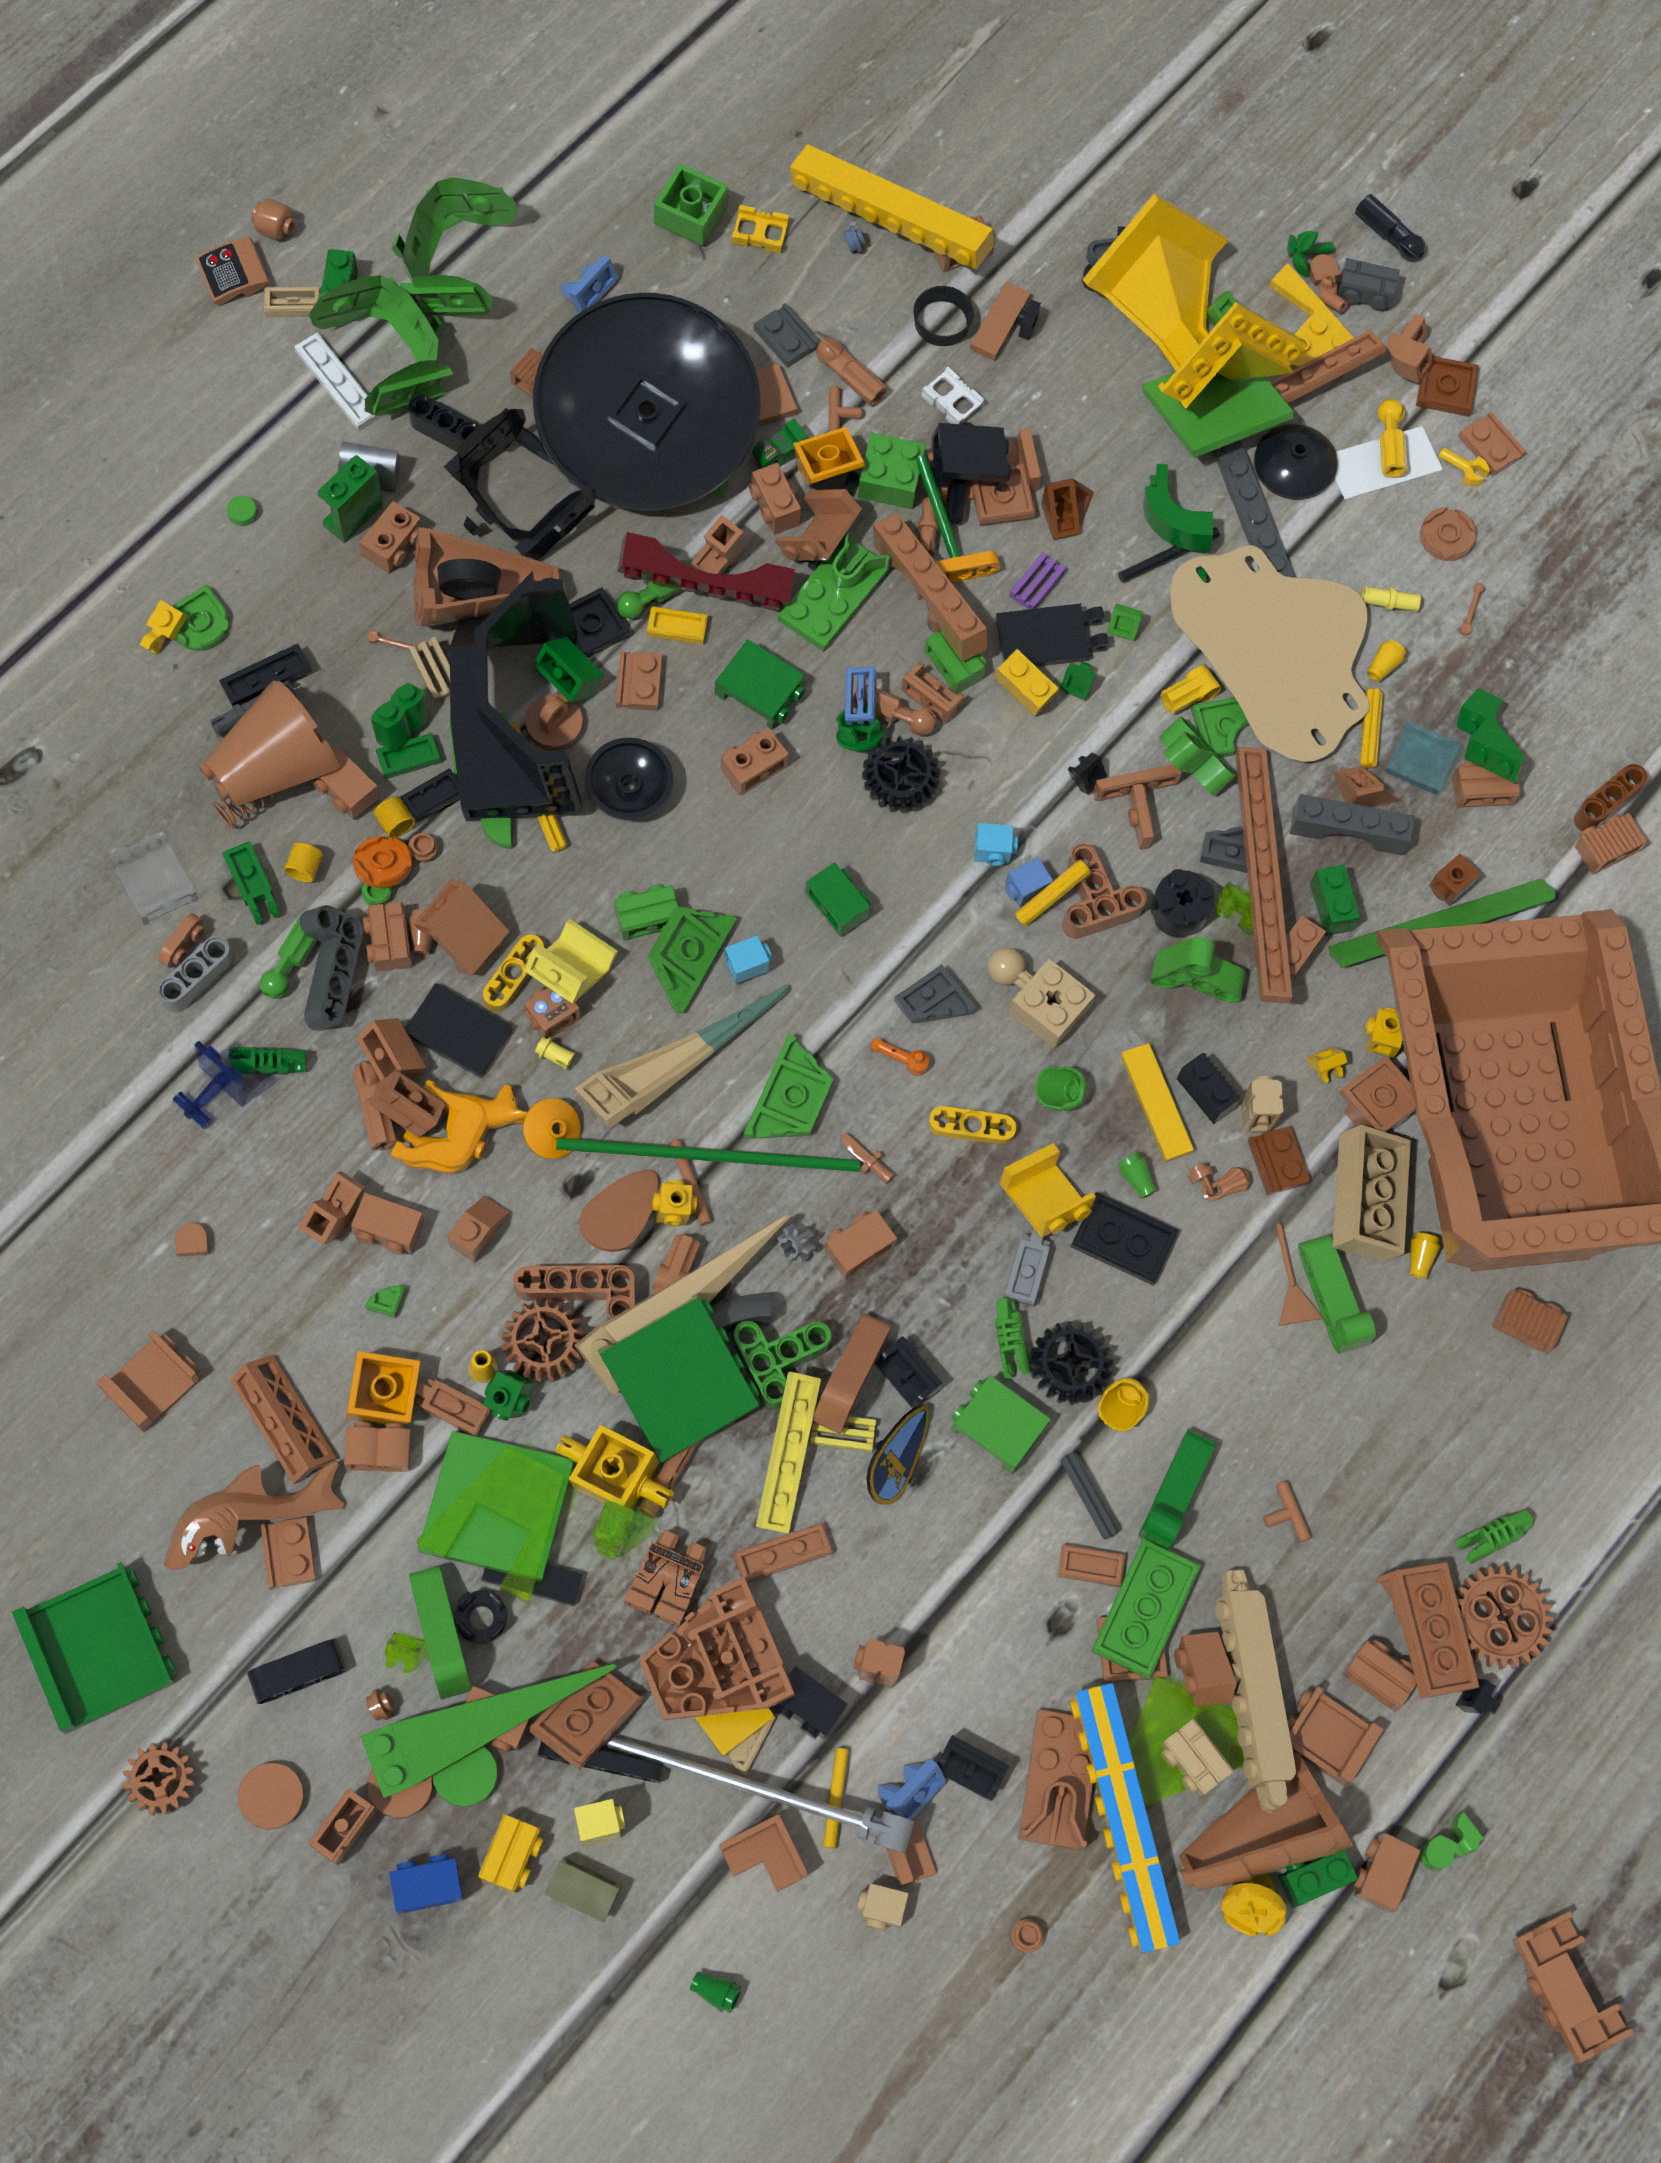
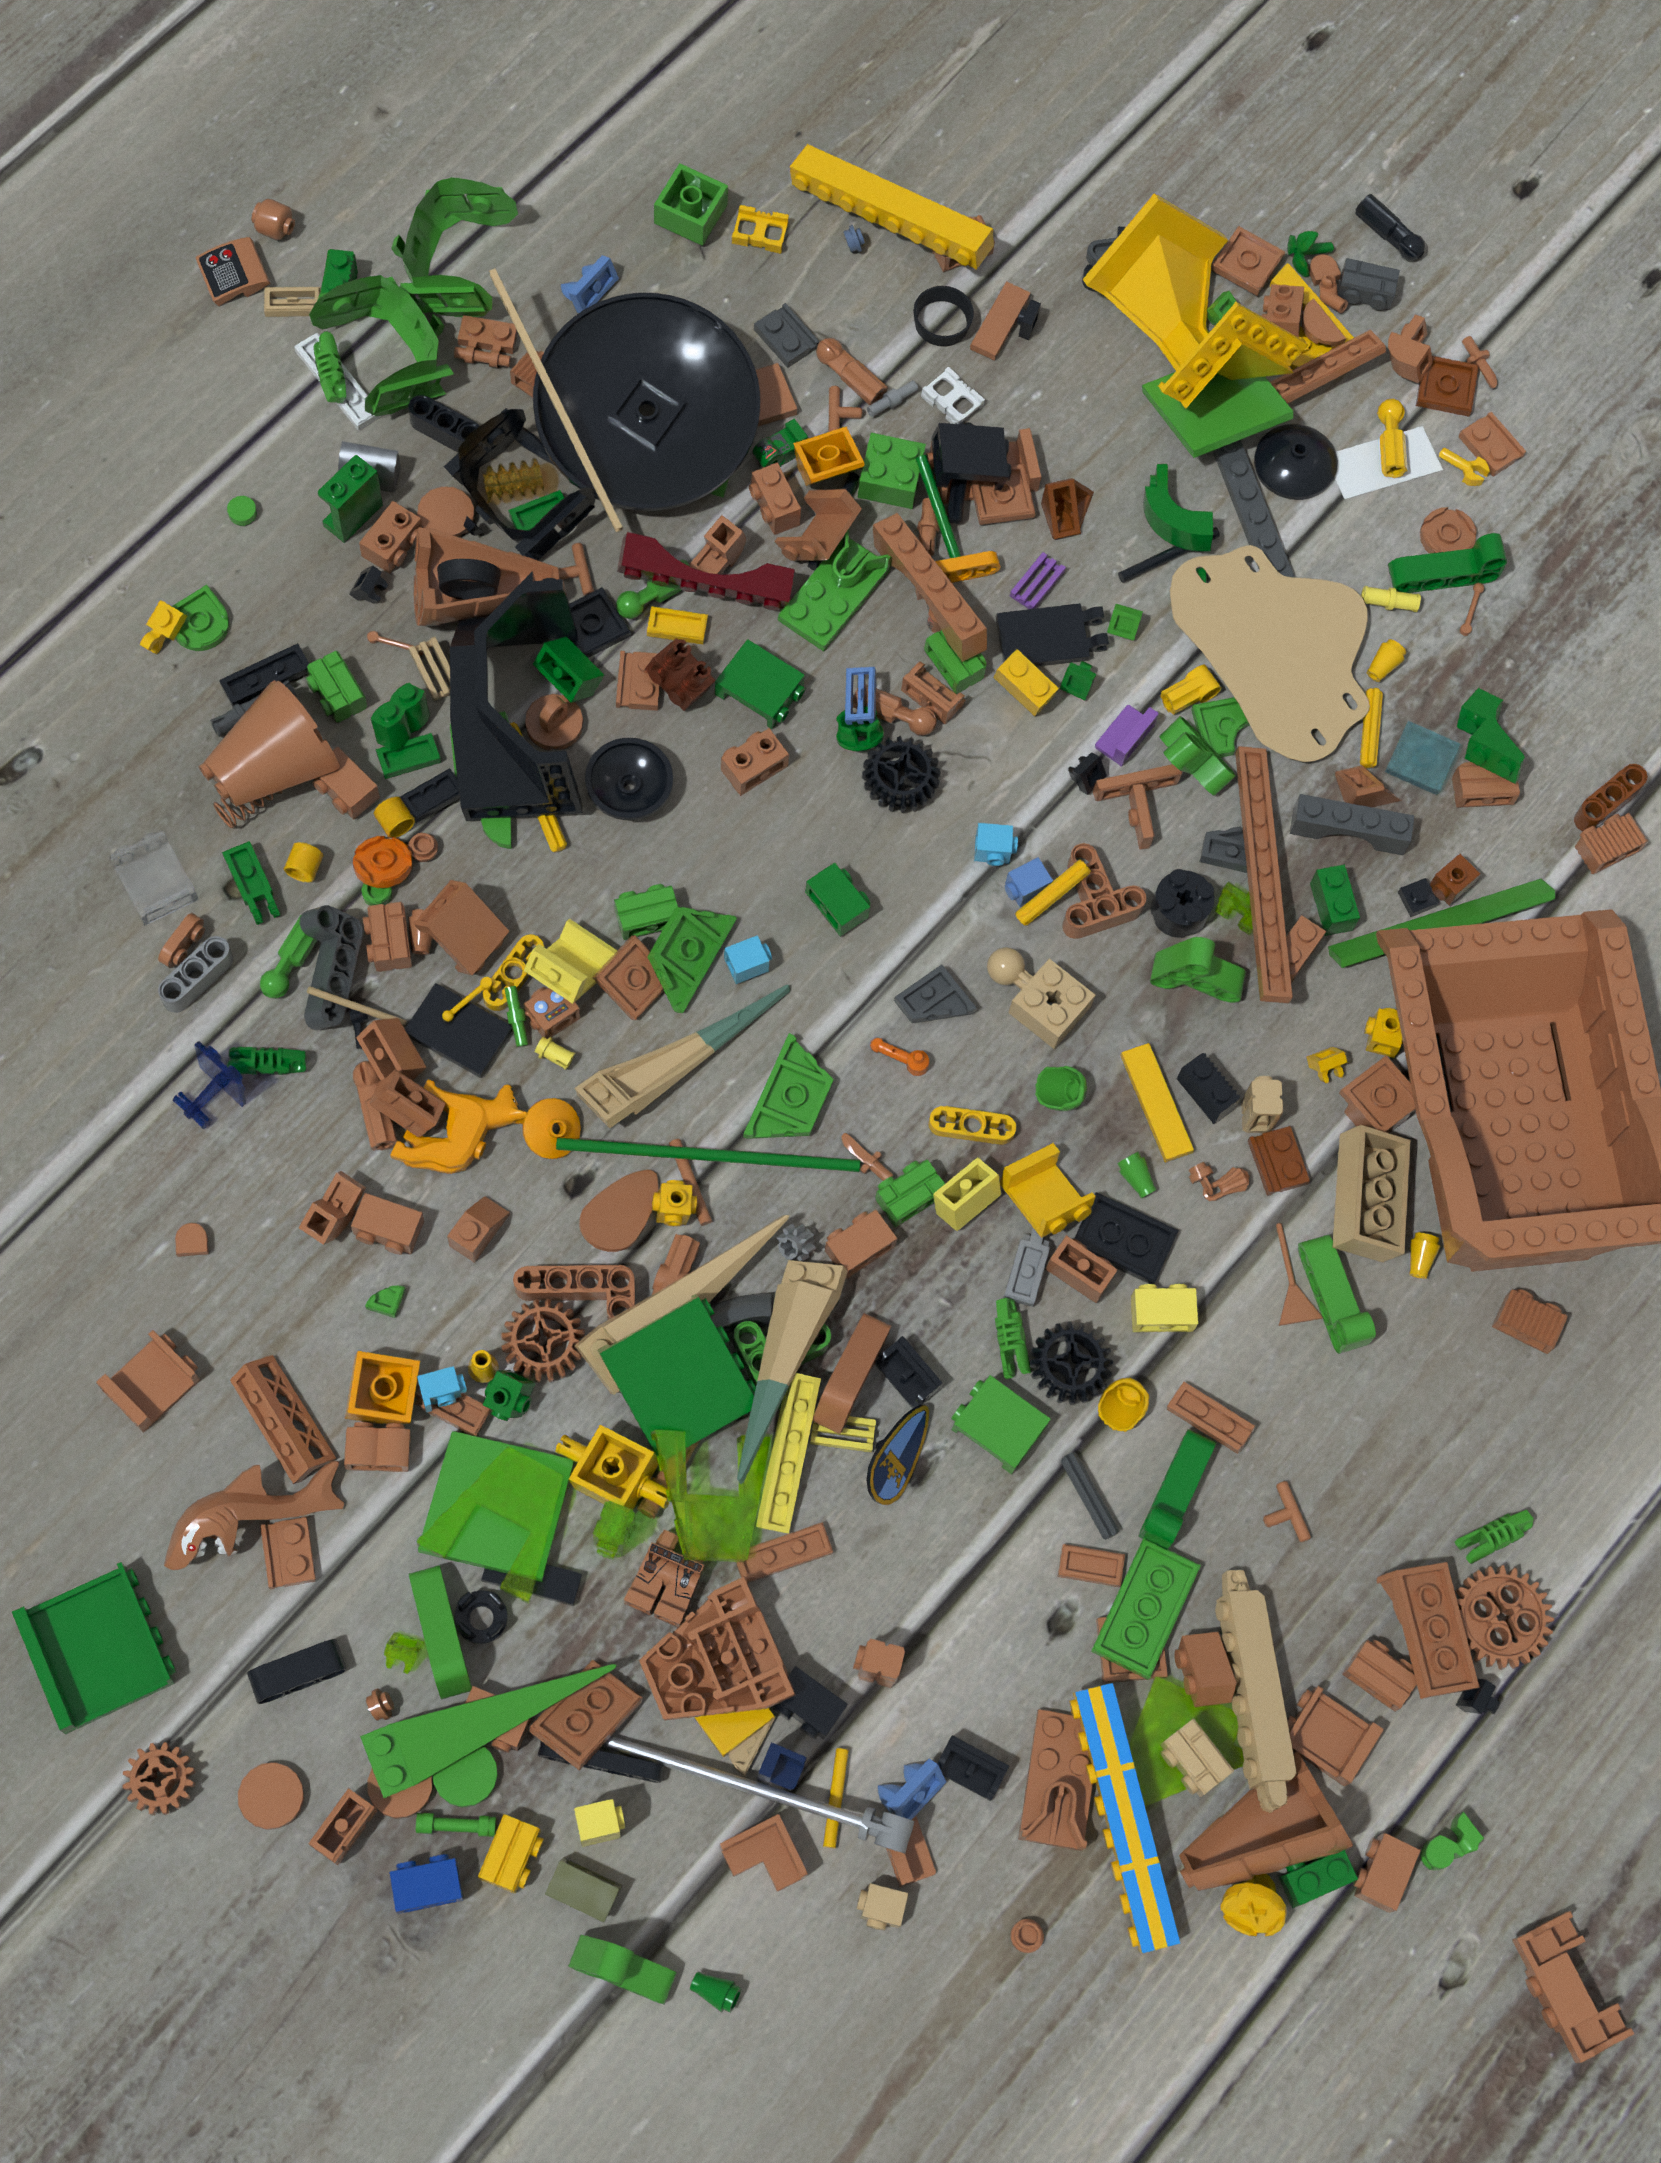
none -> bright green brick [305,651,367,723]
none -> tan axle [307,986,406,1027]
none -> bright green hinge [313,331,346,403]
none -> black tile [349,565,388,604]
none -> black hand [349,1009,369,1049]
none -> bright green bar [416,1813,496,1837]
none -> nougat tile [417,487,474,537]
none -> medium azure brick [417,1366,467,1413]
none -> yellow hinge [442,977,493,1022]
none -> nougat plate [454,315,518,368]
none -> clear yellow piece [483,458,544,503]
none -> tan piece [489,268,623,532]
none -> bright green bar [504,986,529,1047]
none -> green tile [508,490,564,531]
none -> nougat piece [558,543,594,596]
none -> bright green beam [568,1934,677,2005]
none -> nougat tile [592,935,664,1020]
none -> copper brick [645,638,716,711]
none -> clear neon green wing [651,1430,771,1562]
none -> tan plate [737,1260,848,1484]
none -> dark blue panel [757,1742,807,1790]
none -> light grey bar [867,380,918,417]
none -> bright green brick [875,1159,945,1227]
none -> light yellow brick [933,1157,1001,1231]
none -> nougat brick [1045,1235,1118,1303]
none -> medium lavender panel [1095,705,1159,767]
none -> light yellow brick [1131,1284,1198,1332]
none -> nougat hinge [1167,1382,1255,1454]
none -> nougat plate [1211,226,1285,296]
none -> nougat brick [1262,284,1304,337]
none -> nougat tile [1301,298,1346,347]
none -> green beam [1388,533,1507,593]
none -> black plate [1398,878,1439,917]
none -> nougat piece [1462,336,1497,388]

